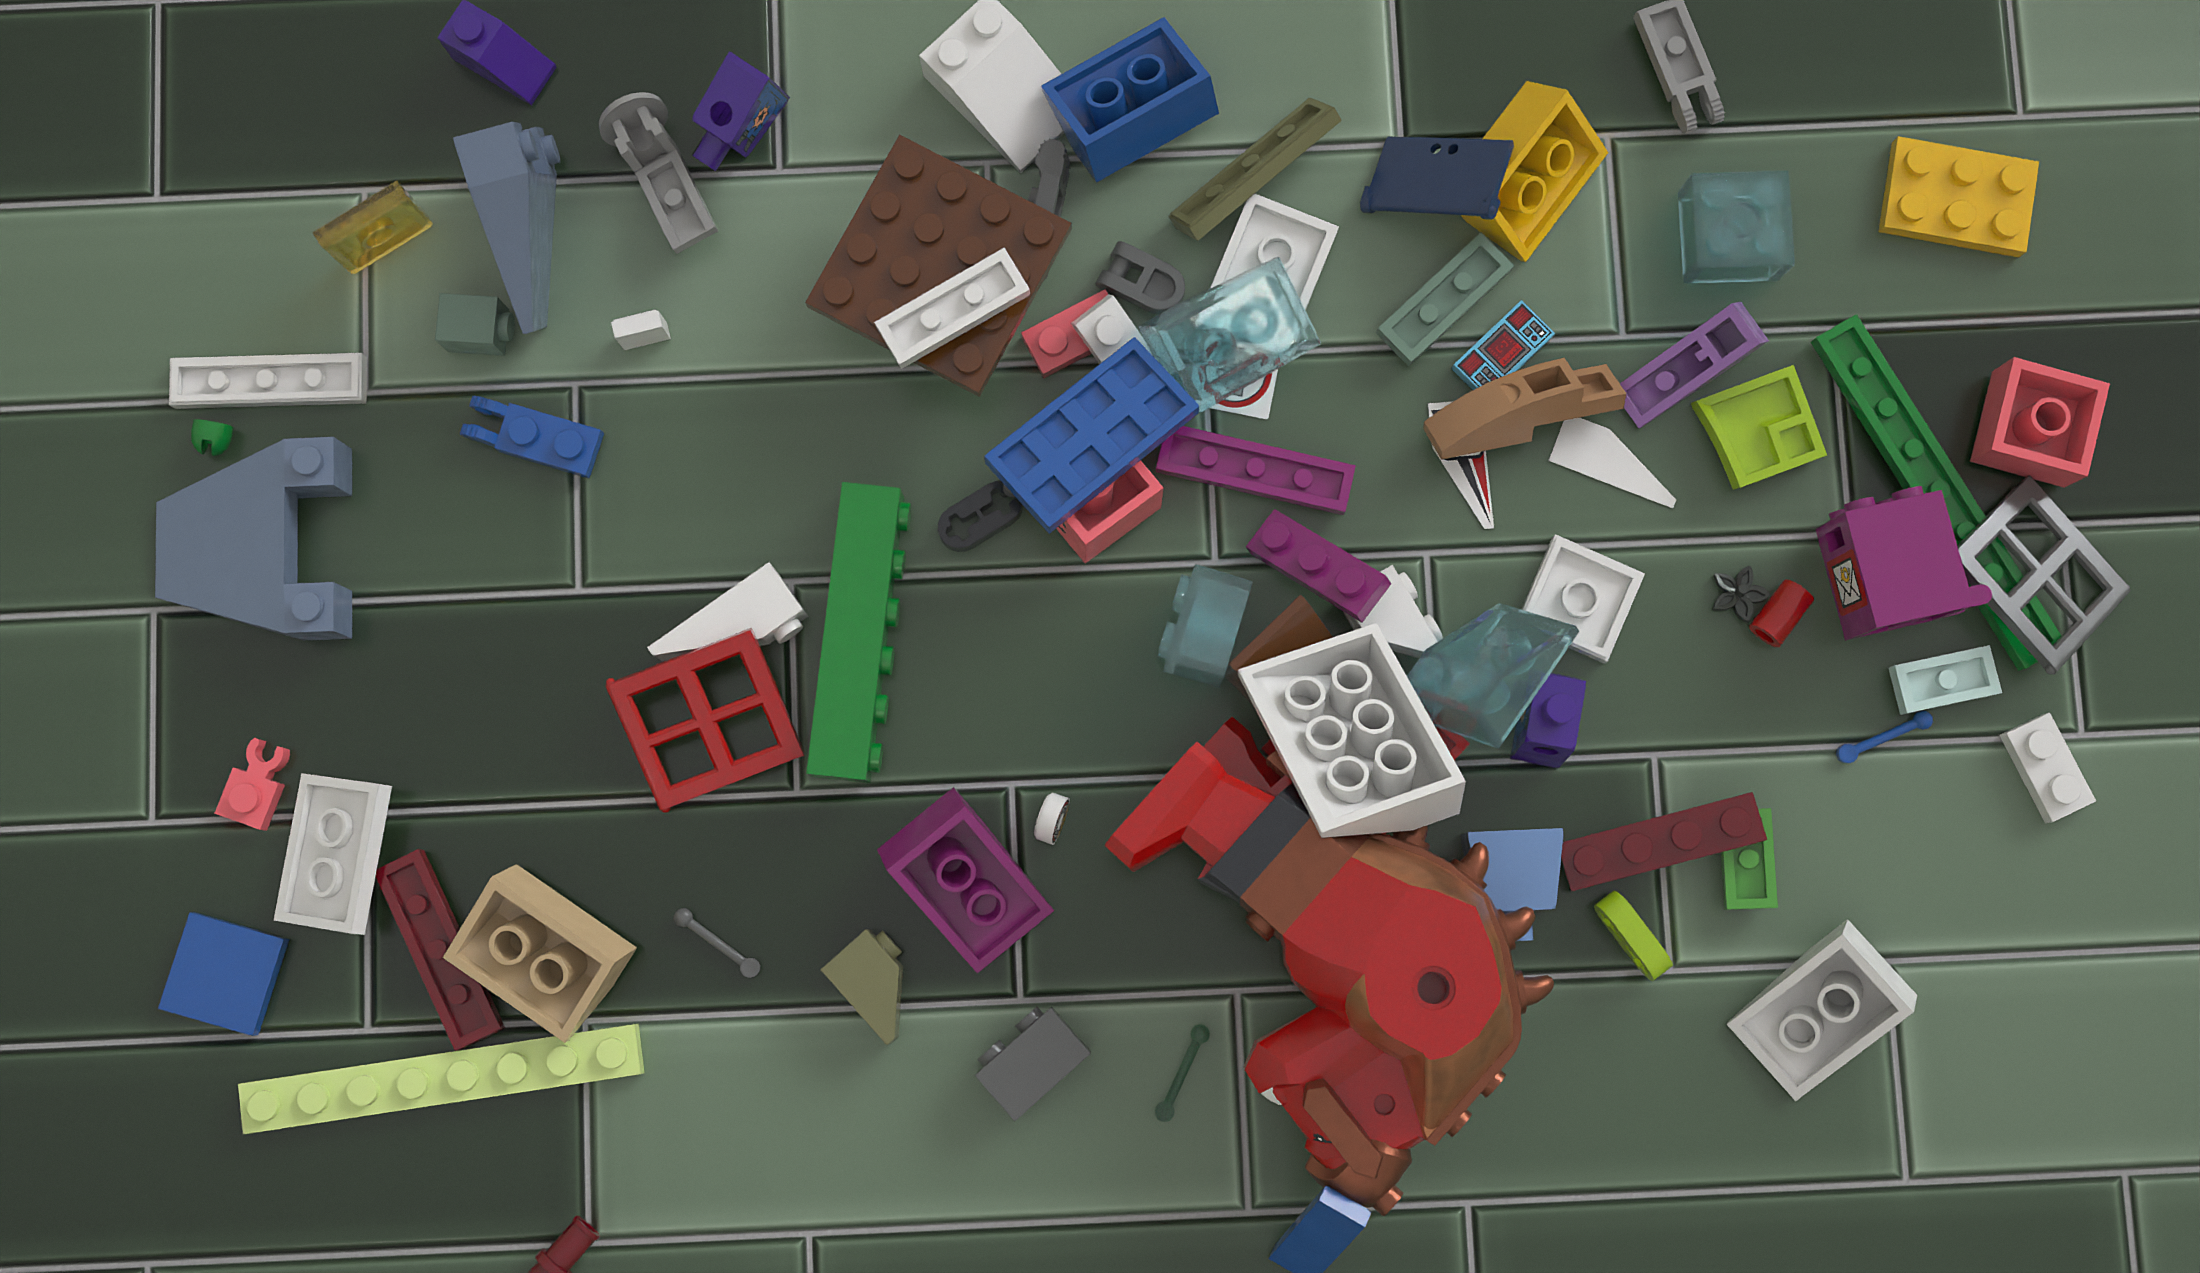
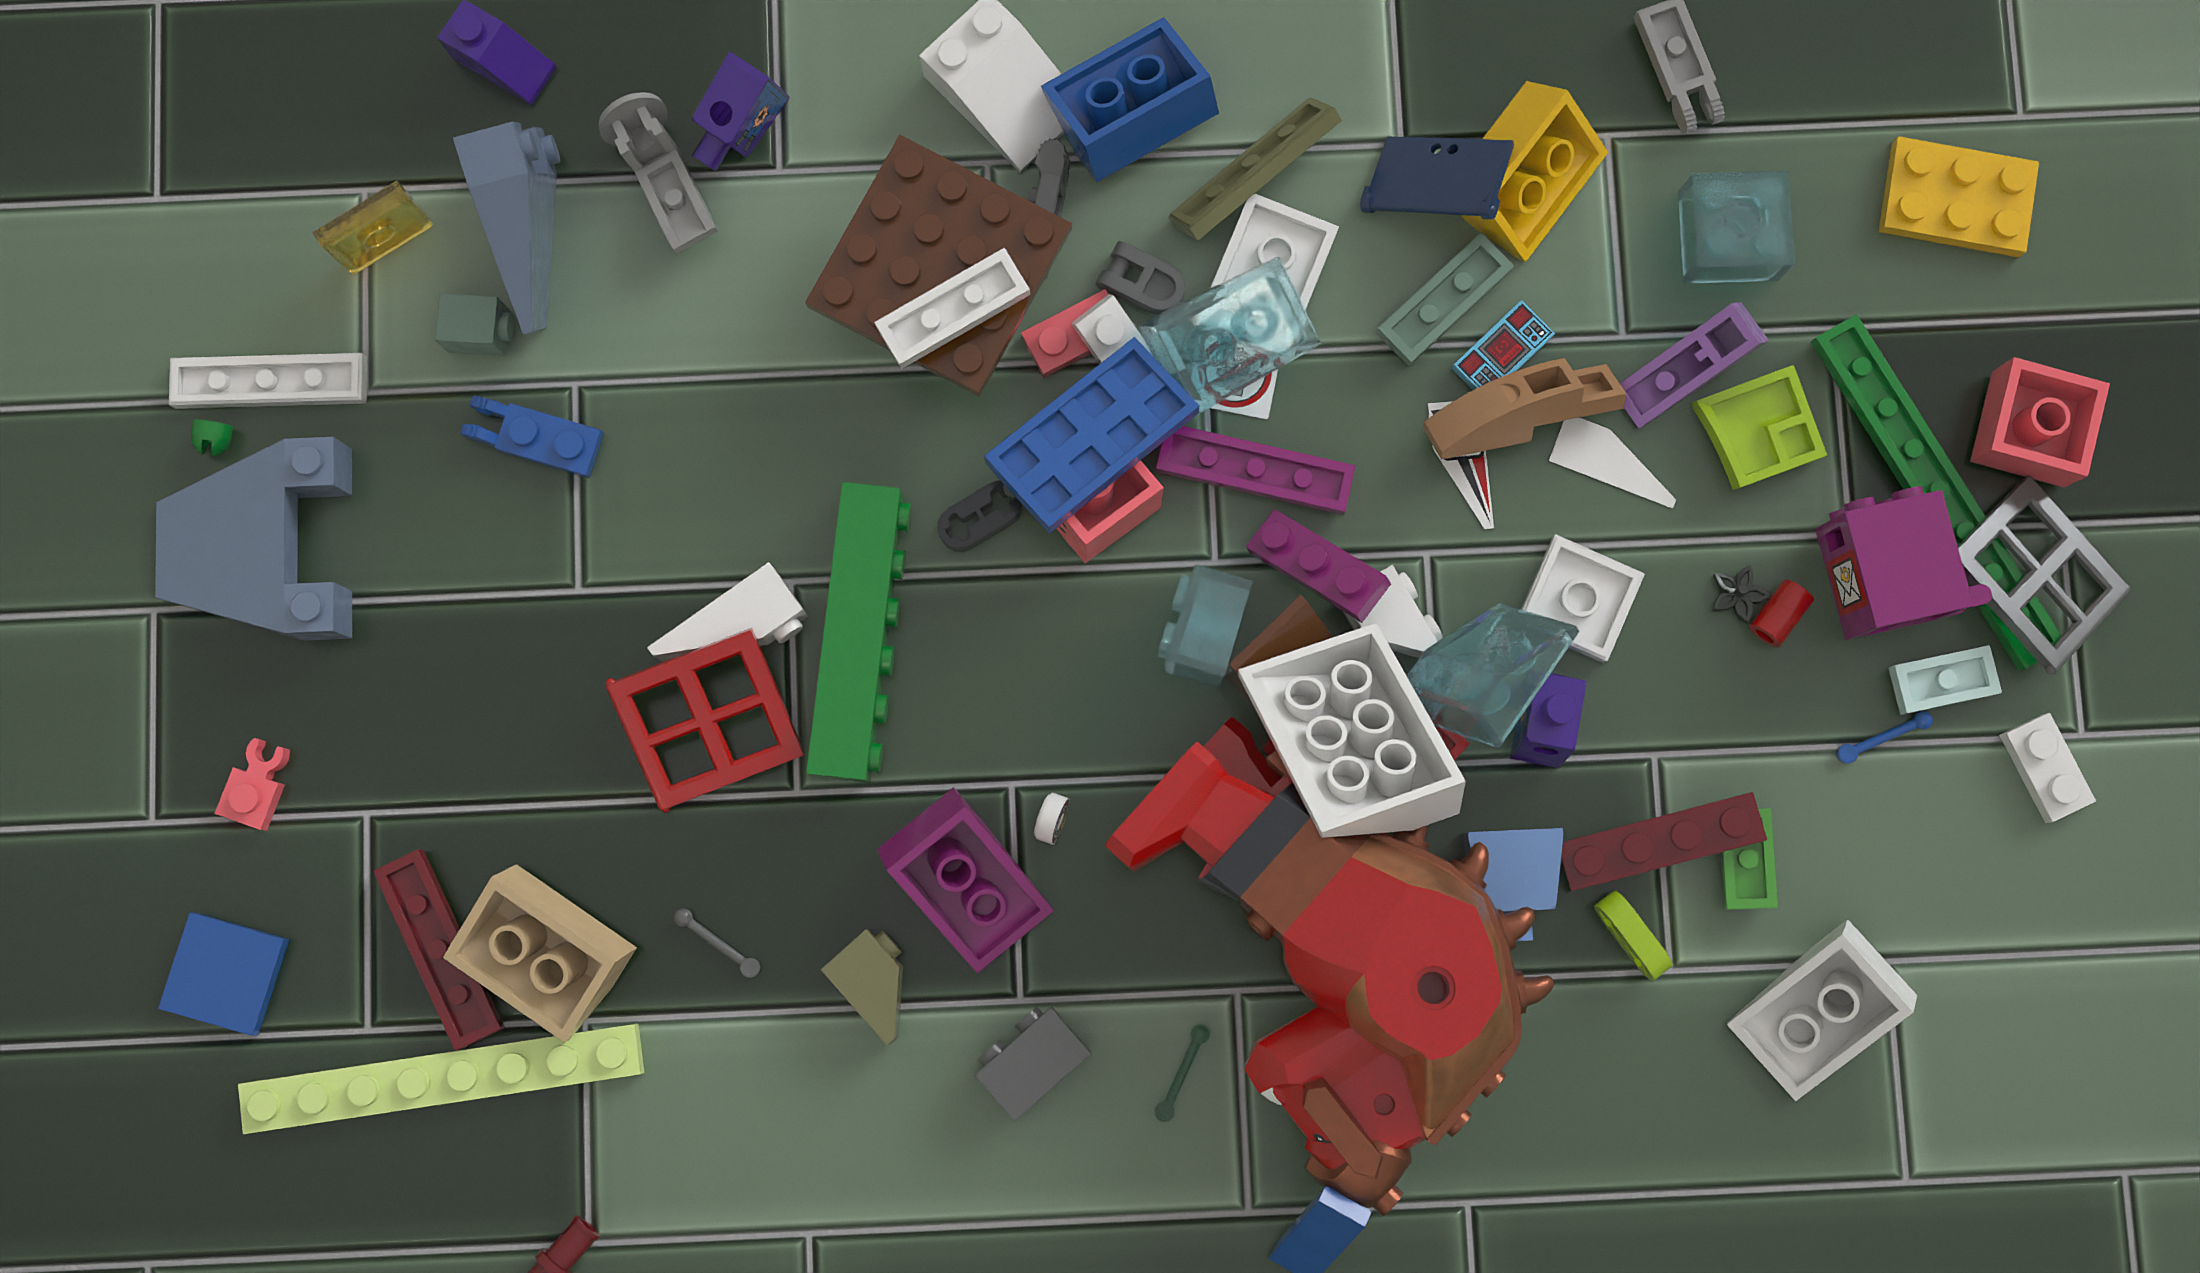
white plate [274,773,392,935] -> none
white tile [611,310,671,350] -> none

